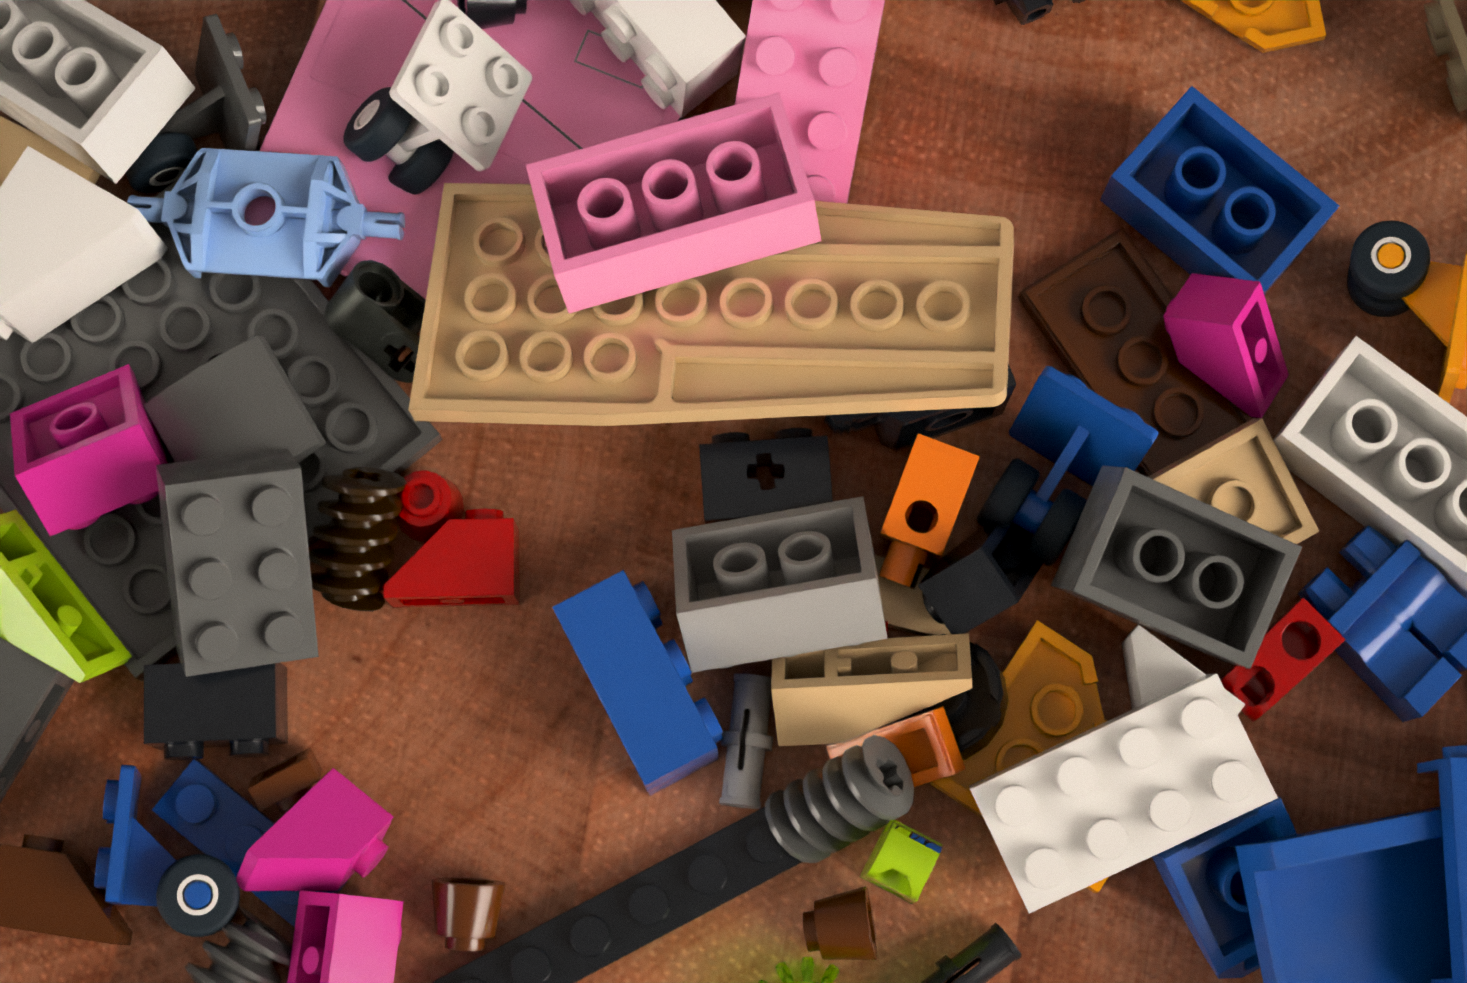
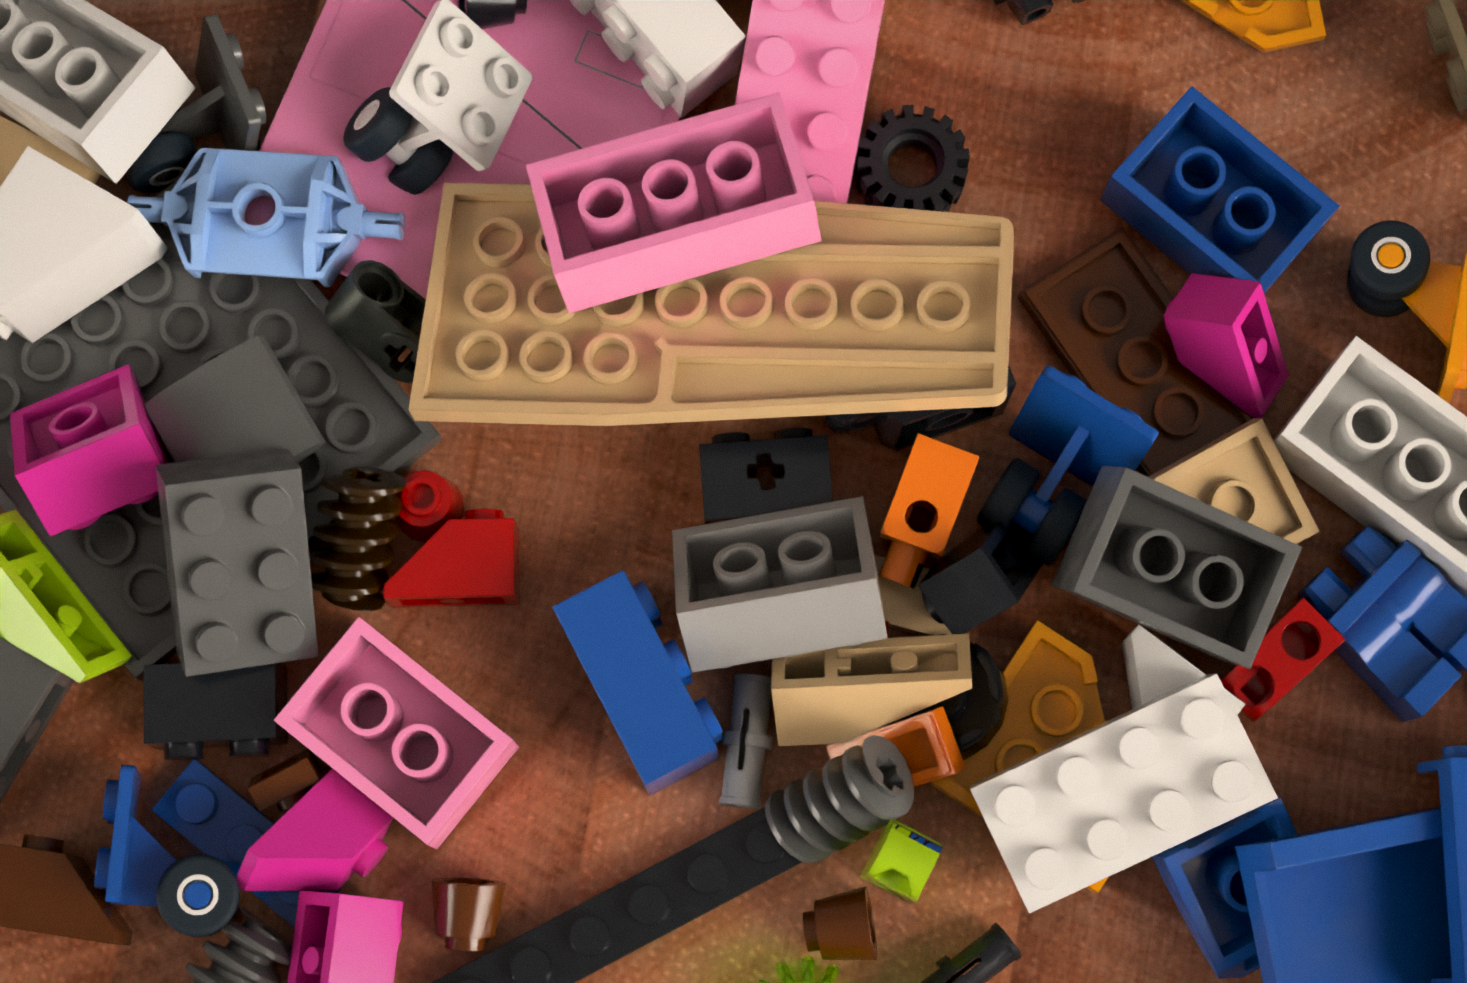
none -> bright pink brick [274,617,519,849]
none -> black tyre [855,105,970,212]

